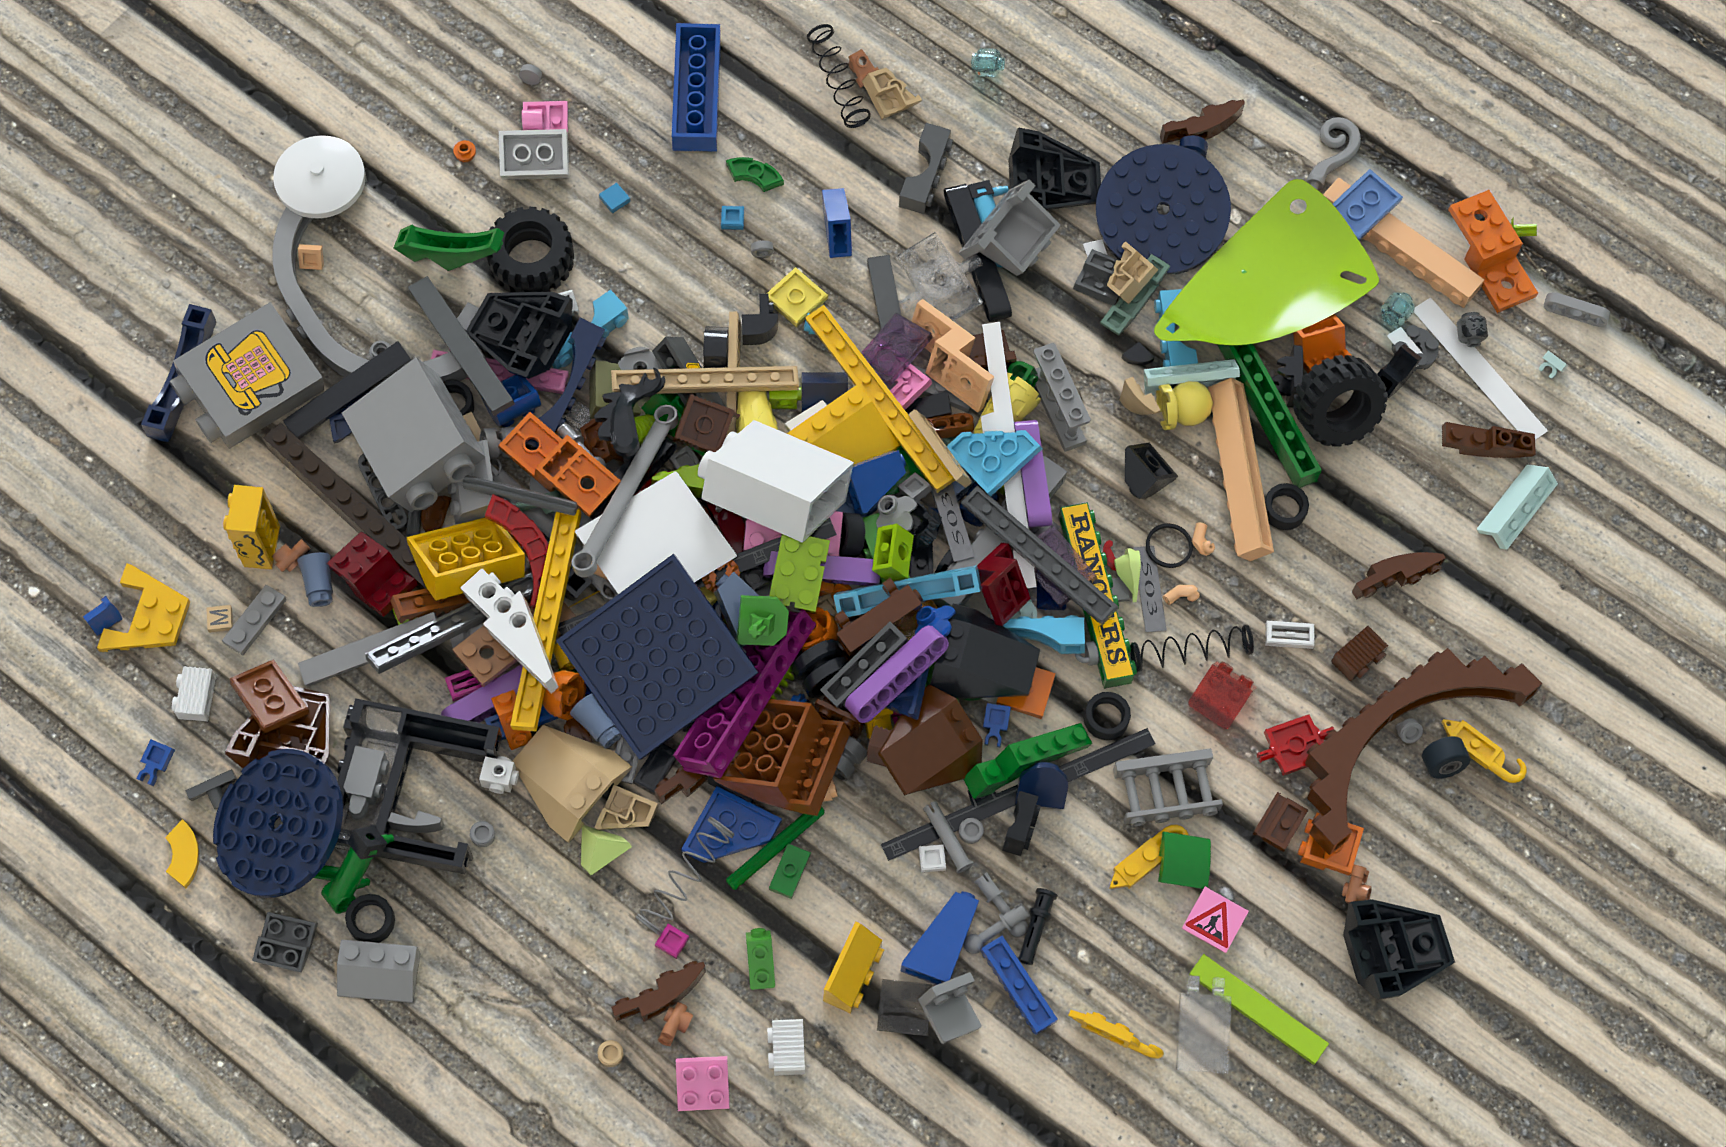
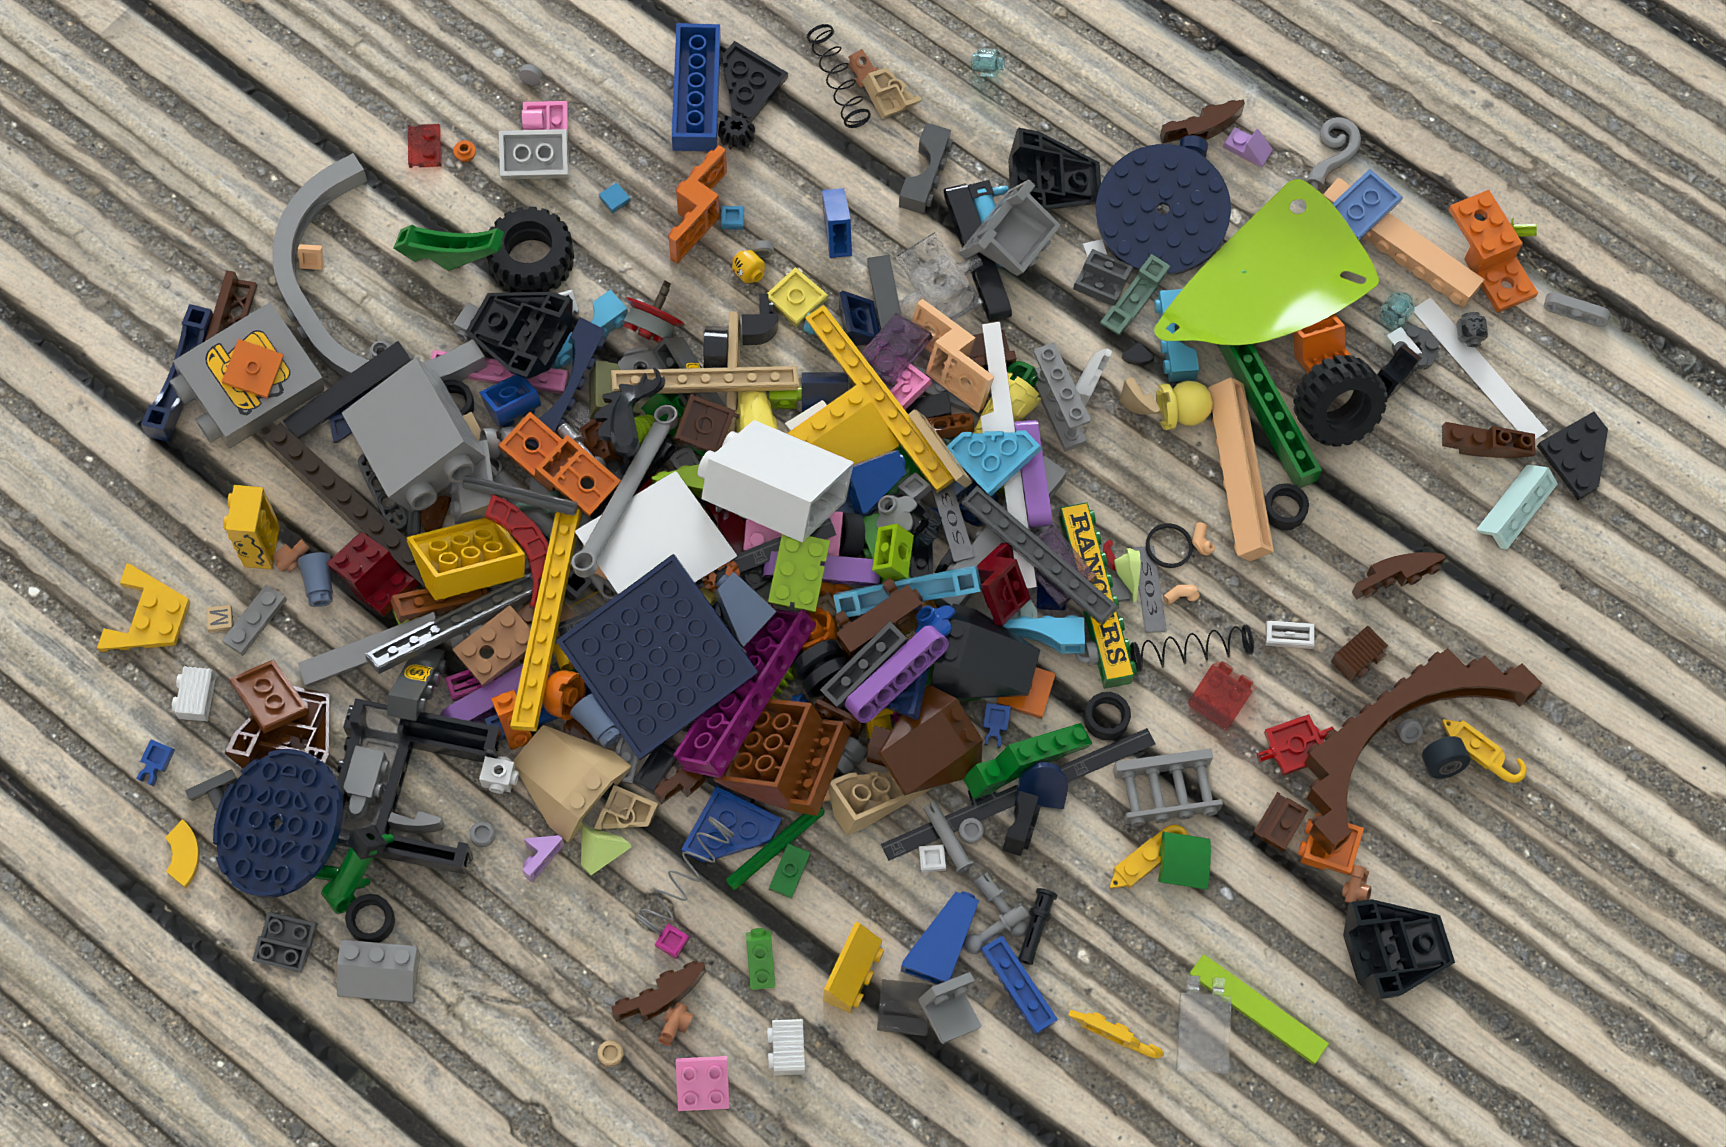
blue tile [83,596,122,636] -> none
white dish [273,136,366,218] -> none
dark grey tile [408,276,514,416] -> none
white brick [460,569,558,694] -> none
green tile [726,157,784,192] -> none
bright green piece [736,595,789,646] -> none
tan slope [1107,241,1158,304] -> none
black slope [1125,442,1178,499] -> none
light aqua panel [1144,359,1240,395] -> none
bright pink piece [1182,887,1249,953] -> none
black piece [1272,345,1303,408] -> none
light aqua tile [1539,350,1568,379] -> none
none -> reddish brown fence [205,270,257,341]
none -> orange plate [222,339,284,399]
none -> dark grey brick [387,648,447,721]
none -> clear red plate [408,124,442,168]
none -> lavender slope [522,835,564,882]
none -> piece [623,280,685,343]
none -> orange bracket [668,145,727,264]
none -> black gear [718,112,755,151]
none -> black plate [722,41,788,121]
none -> yellow head [732,250,765,284]
none -> tan wedge [828,771,932,836]
none -> dark blue slope [839,290,882,346]
none -> white slope [1075,349,1112,406]
none -> lavender slope [1223,127,1273,168]
none -> black plate [1537,411,1608,500]

